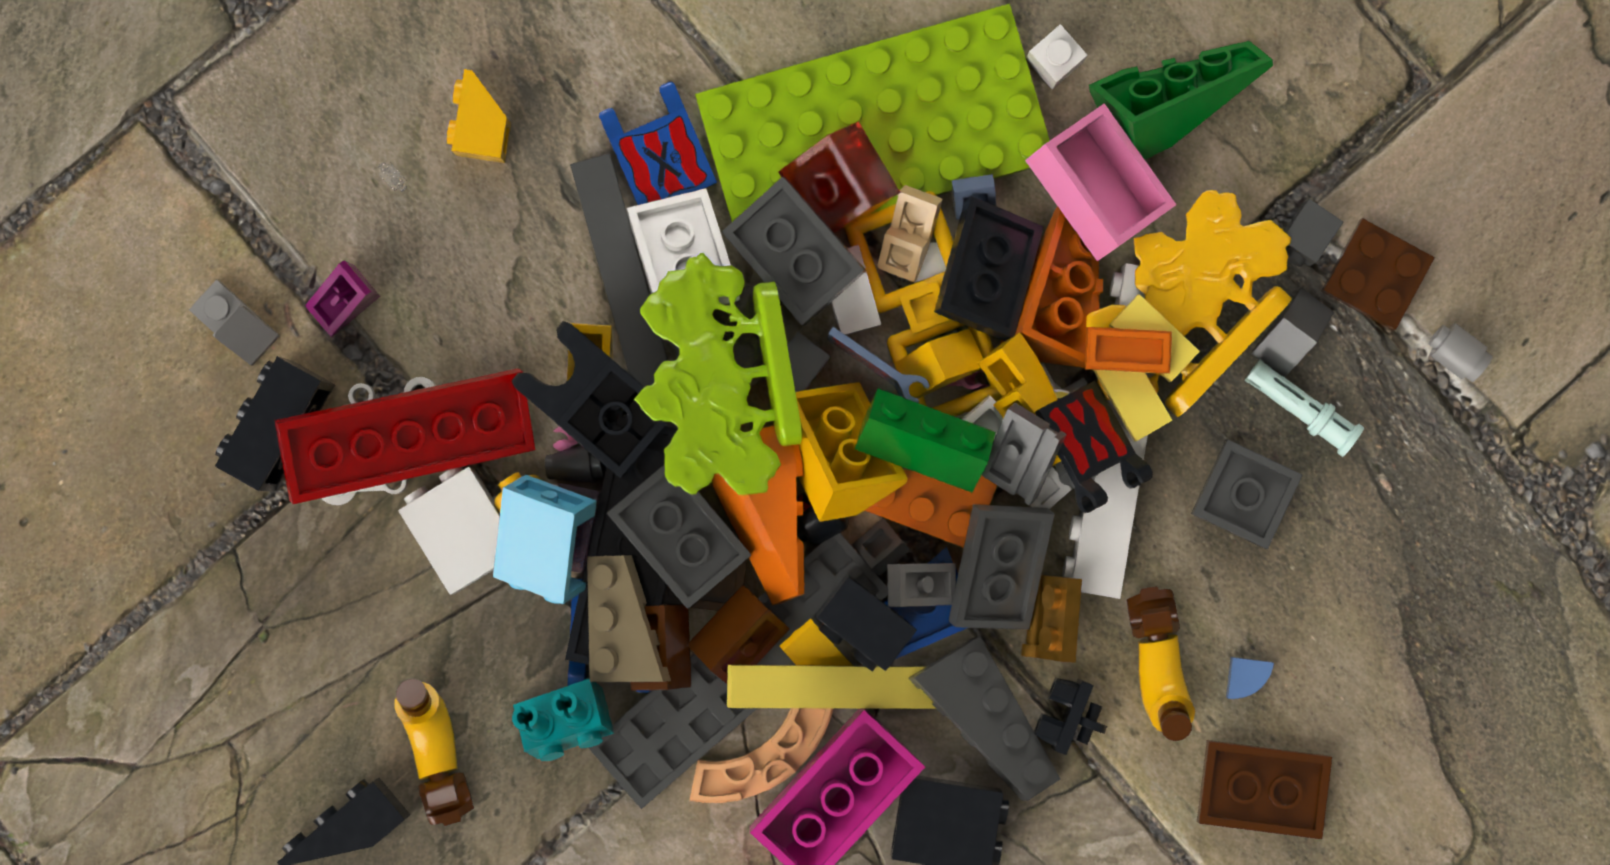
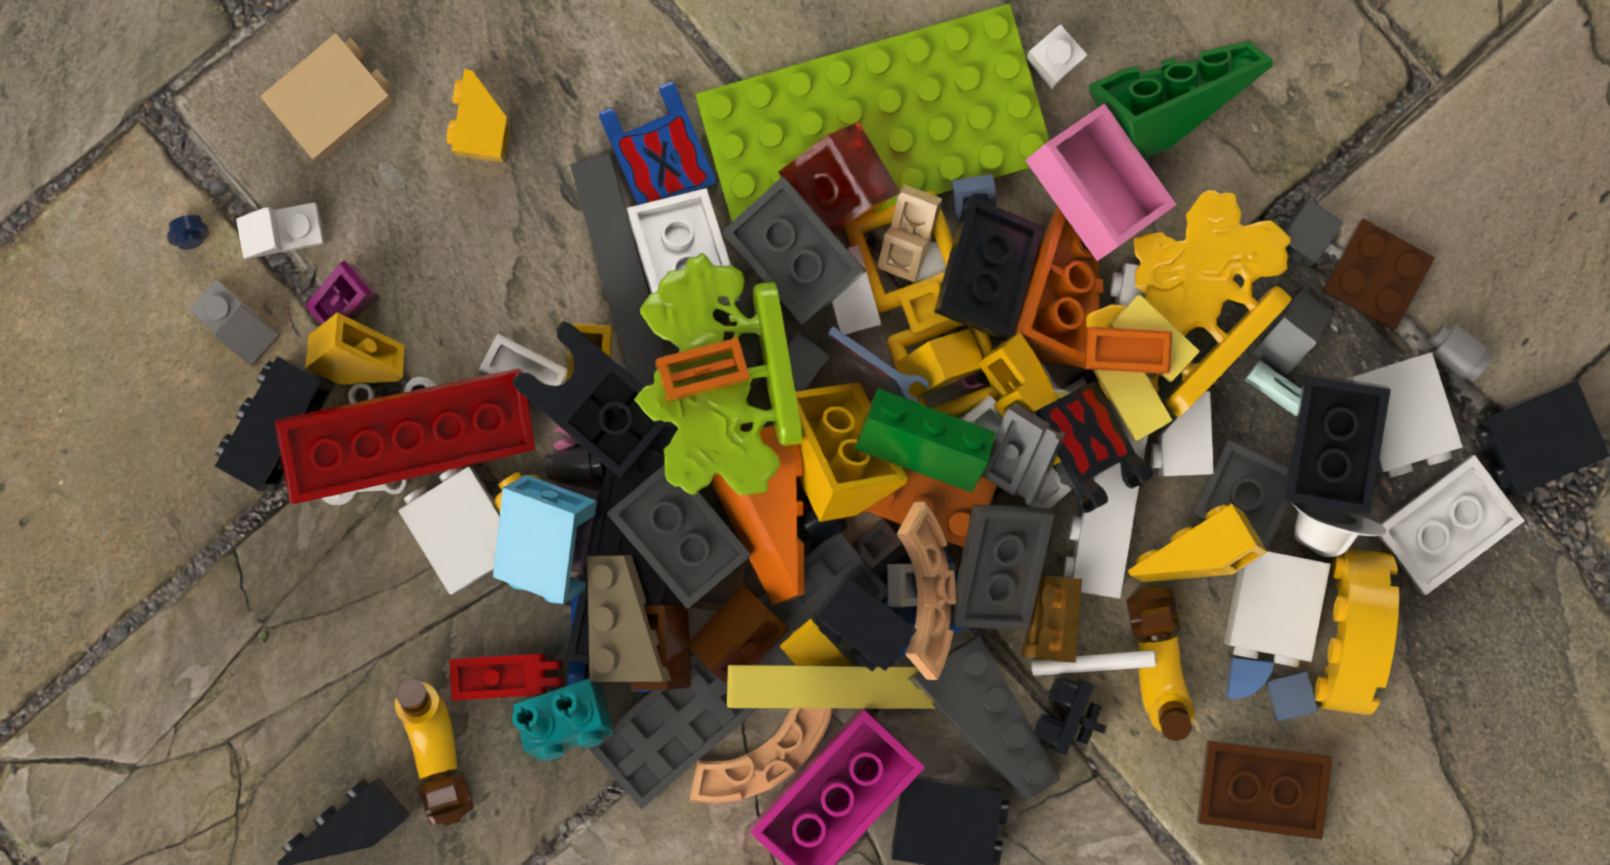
none -> dark blue plate [167,215,209,250]
none -> white slope [236,202,325,259]
none -> tan brick [260,33,395,164]
none -> yellow slope [305,312,405,384]
none -> red hinge [449,653,563,701]
none -> white tile [479,333,567,386]
none -> orange tile [655,337,750,402]
none -> light nougat tile [897,502,956,680]
none -> white bar [1032,650,1157,676]
none -> yellow slope [1127,504,1268,582]
none -> white slope [1150,391,1214,477]
none -> white brick [1223,551,1330,667]
none -> sand blue tile [1266,670,1318,722]
none -> black brick [1284,373,1391,514]
none -> white piece [1292,502,1386,557]
none -> yellow brick [1314,547,1399,716]
none -> white panel [1347,352,1462,478]
none -> white plate [1378,455,1524,595]
none -> black brick [1475,380,1610,495]

